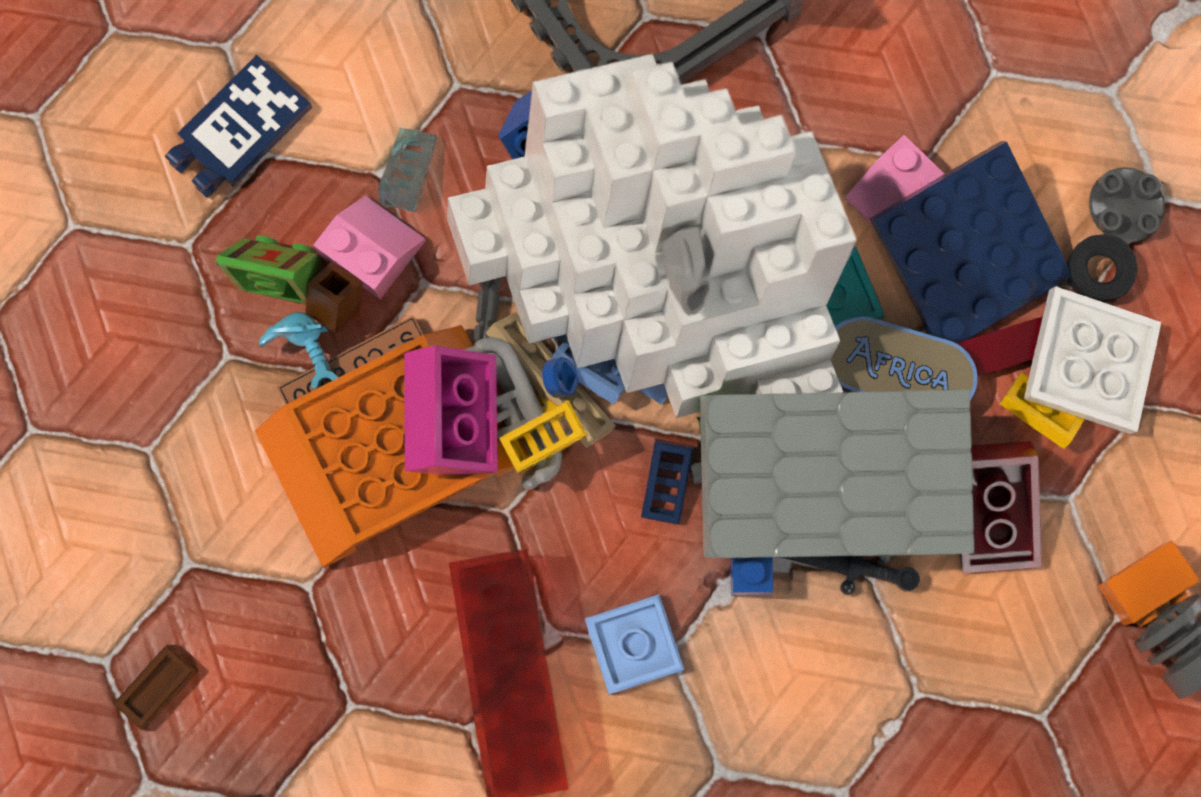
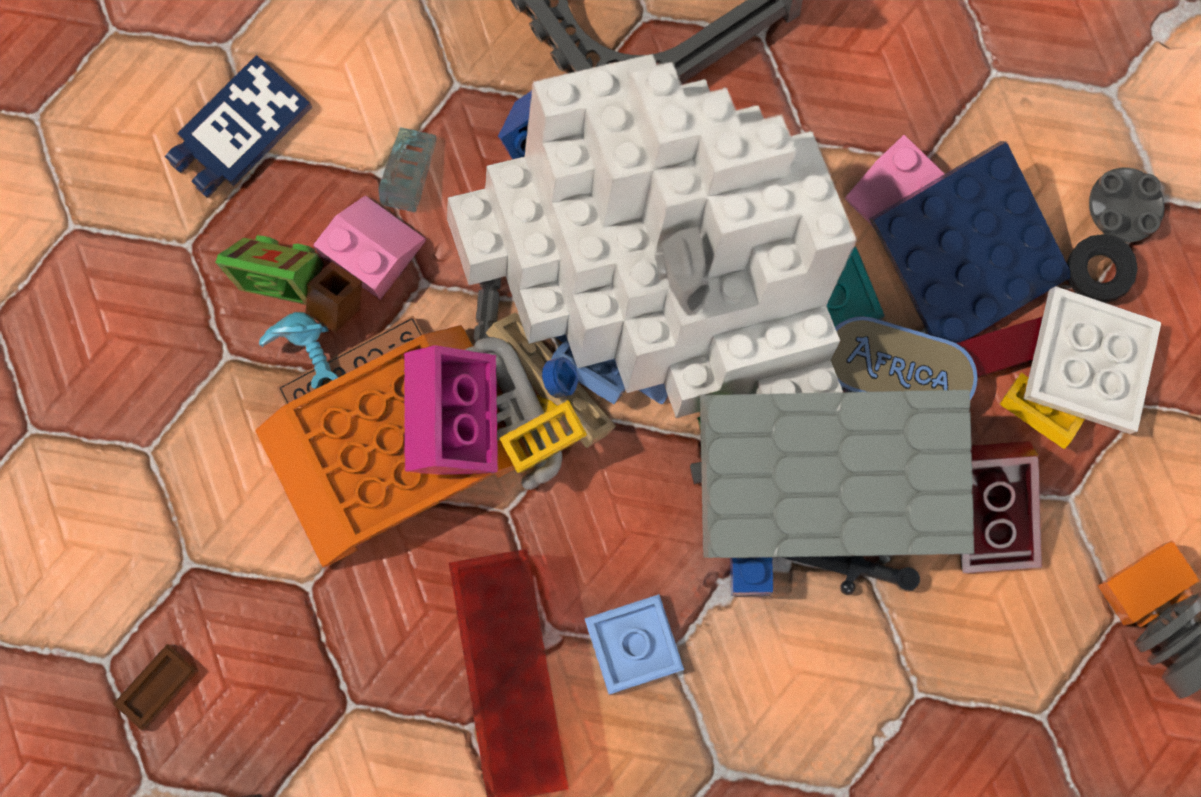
dark blue slope [641,439,694,525] -> none

